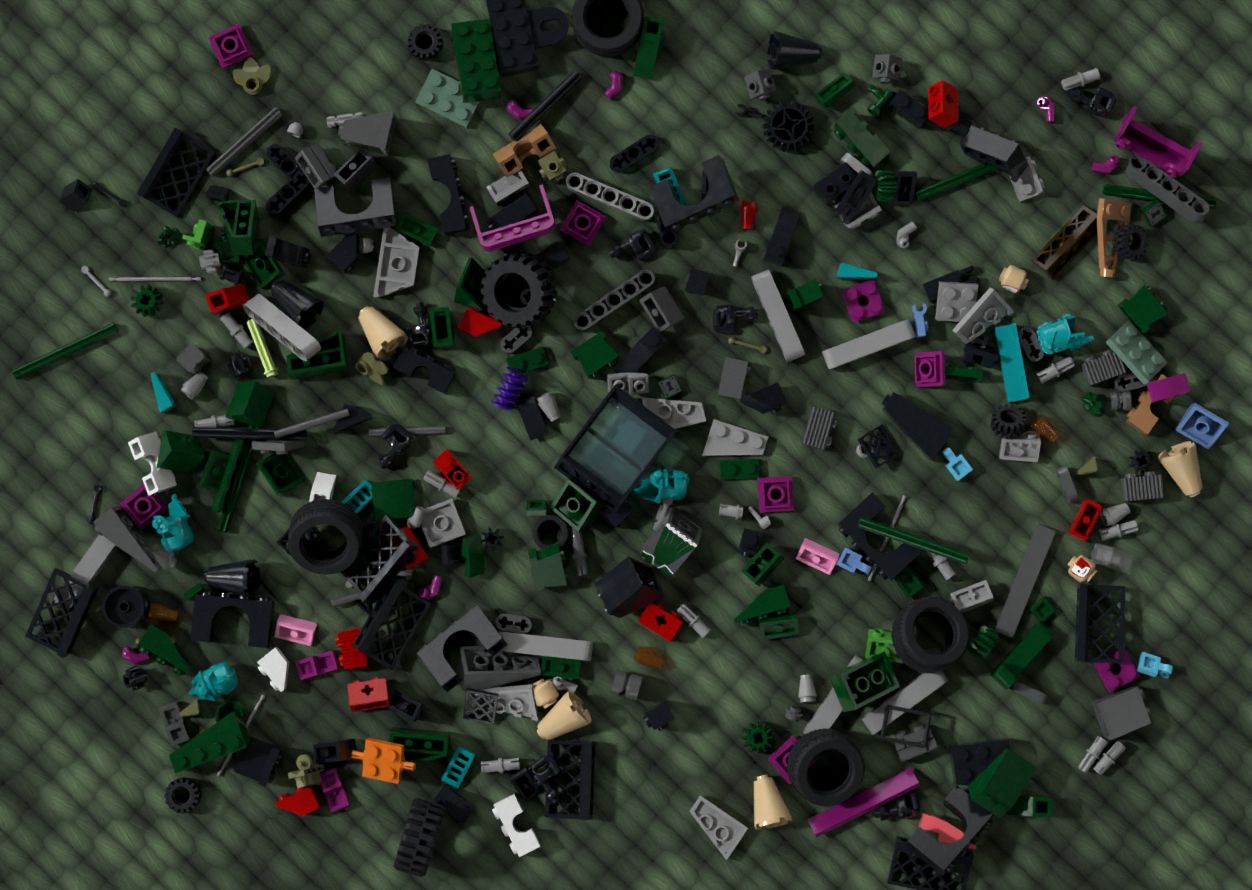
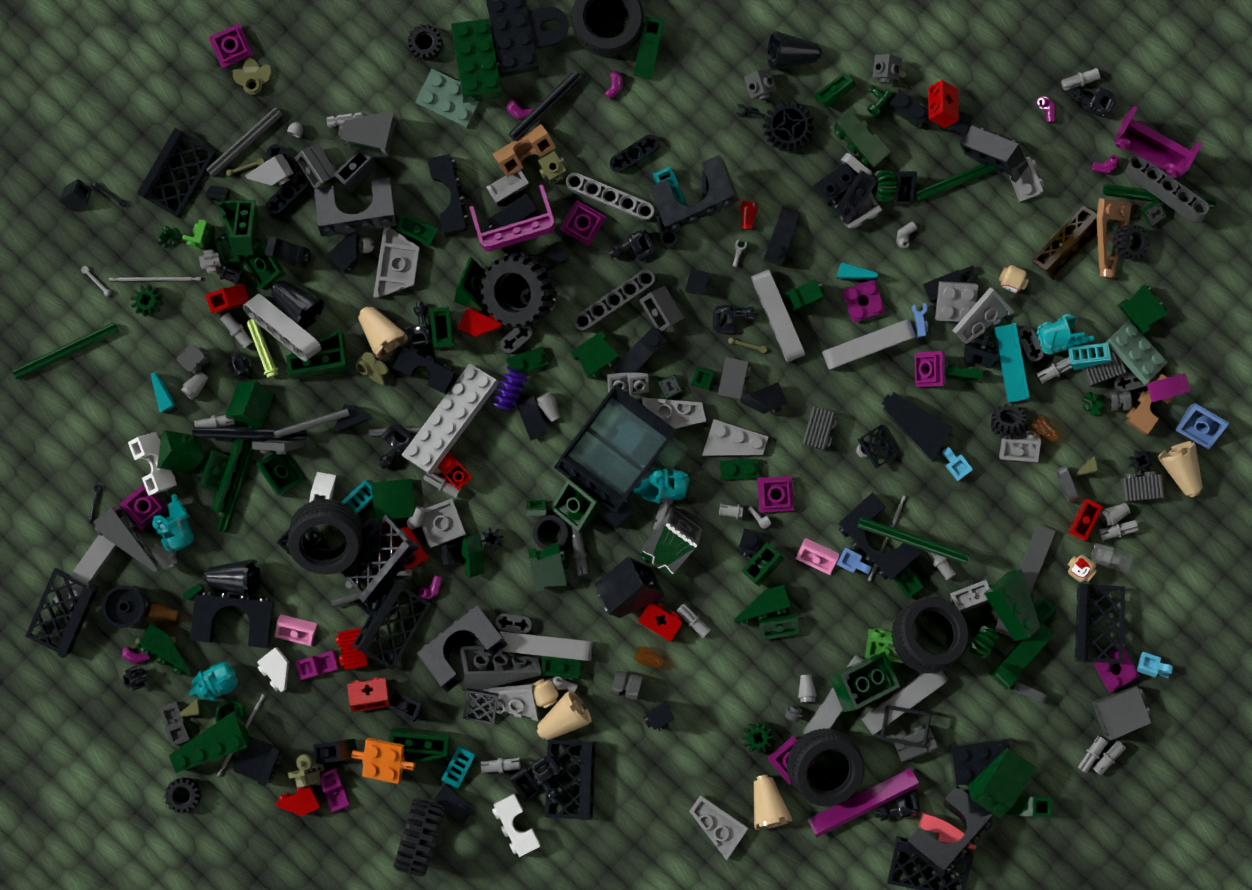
none -> light grey slope [245,154,294,186]
none -> light grey plate [402,363,499,475]
none -> dark green tile [691,367,715,390]
none -> dark green wedge [984,569,1040,641]
none -> teal slope [1068,343,1112,370]

